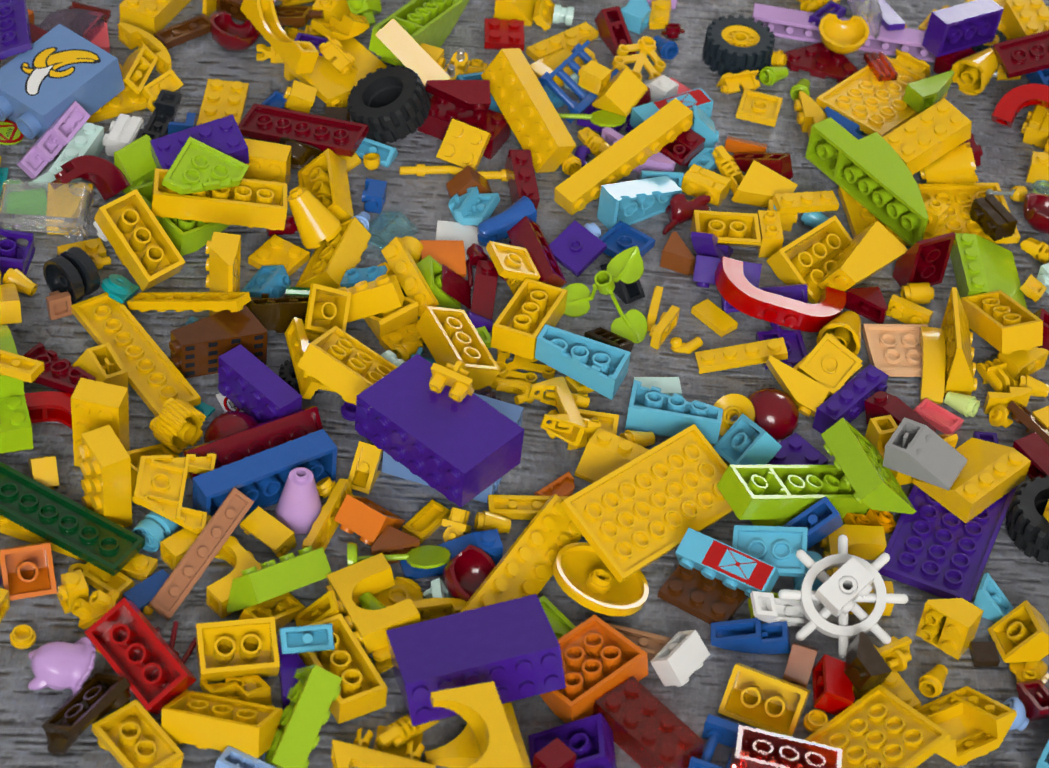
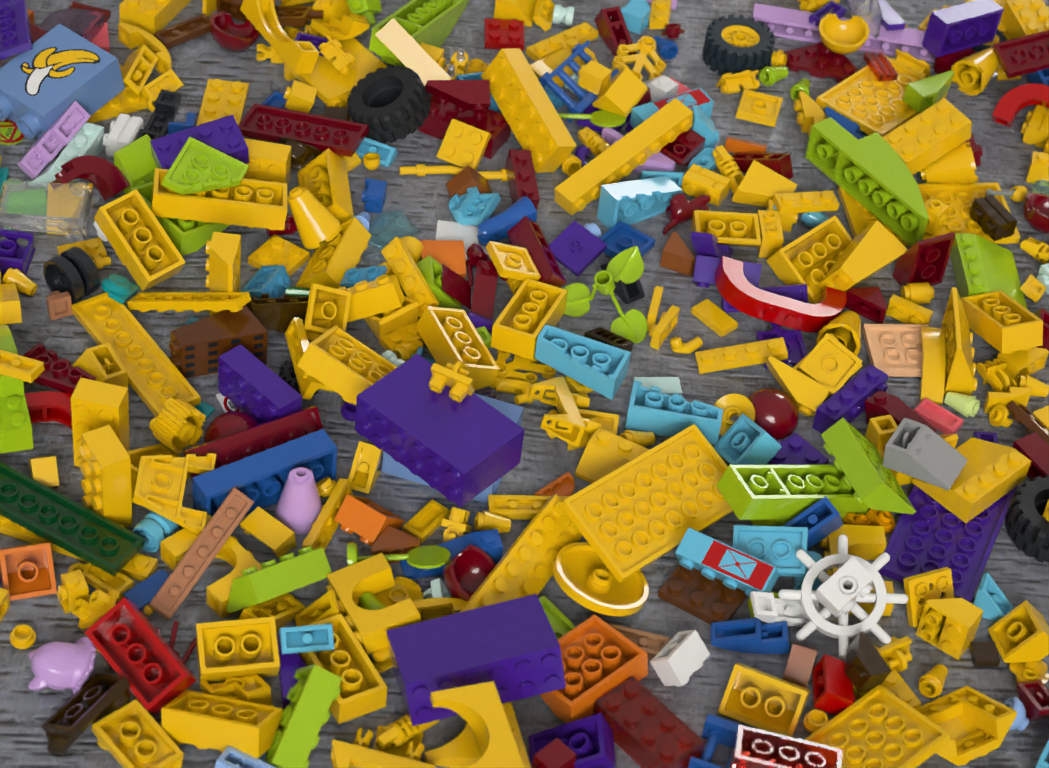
none -> yellow plate [903,567,954,628]

